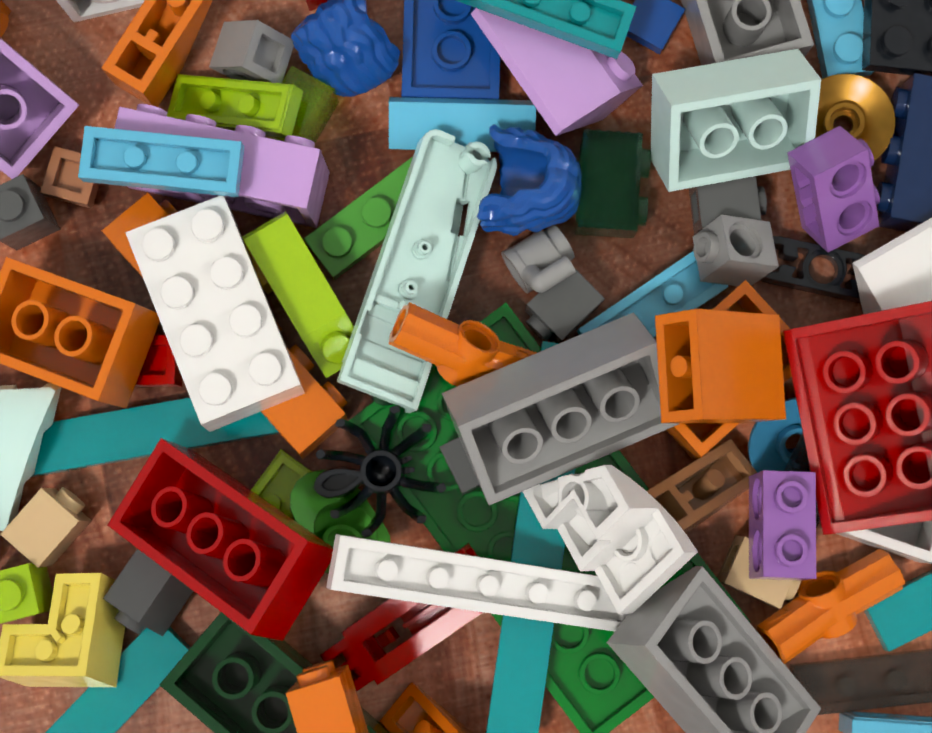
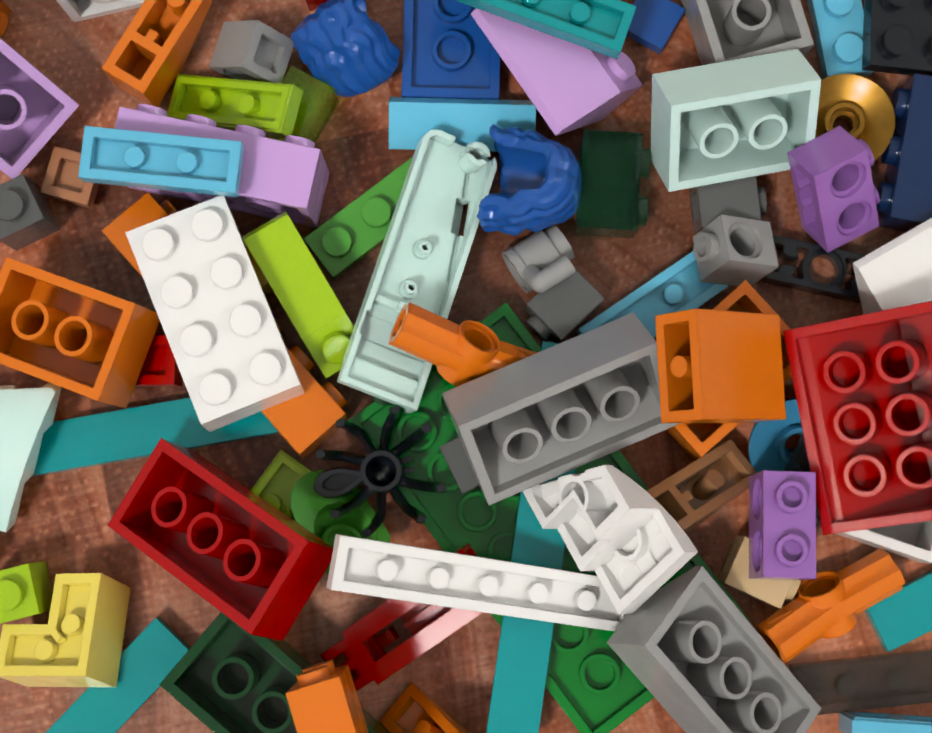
tan brick [0,487,92,568] -> none
dark grey brick [103,549,193,636] -> none

